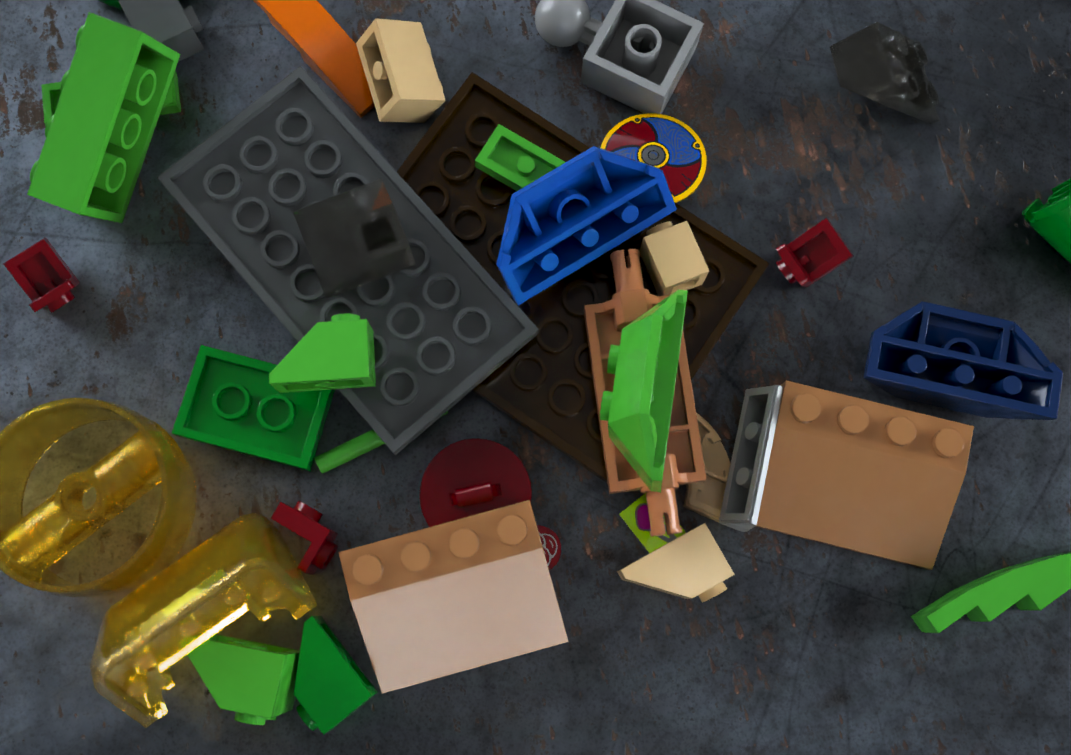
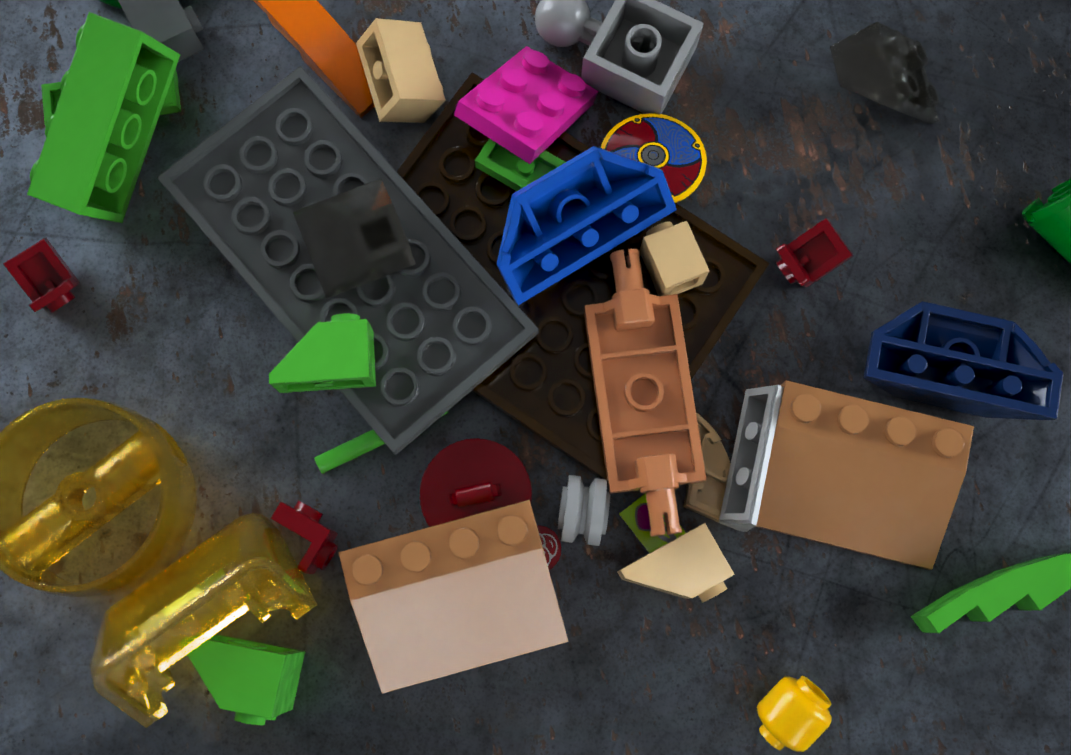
green plate [172,345,335,471] -> none
green slope [294,616,378,735] -> none
bright green wedge [600,290,688,493] -> none
none -> dark pink plate [454,46,598,164]
none -> light grey wheel [557,475,610,546]
none -> yellow head [757,676,832,752]

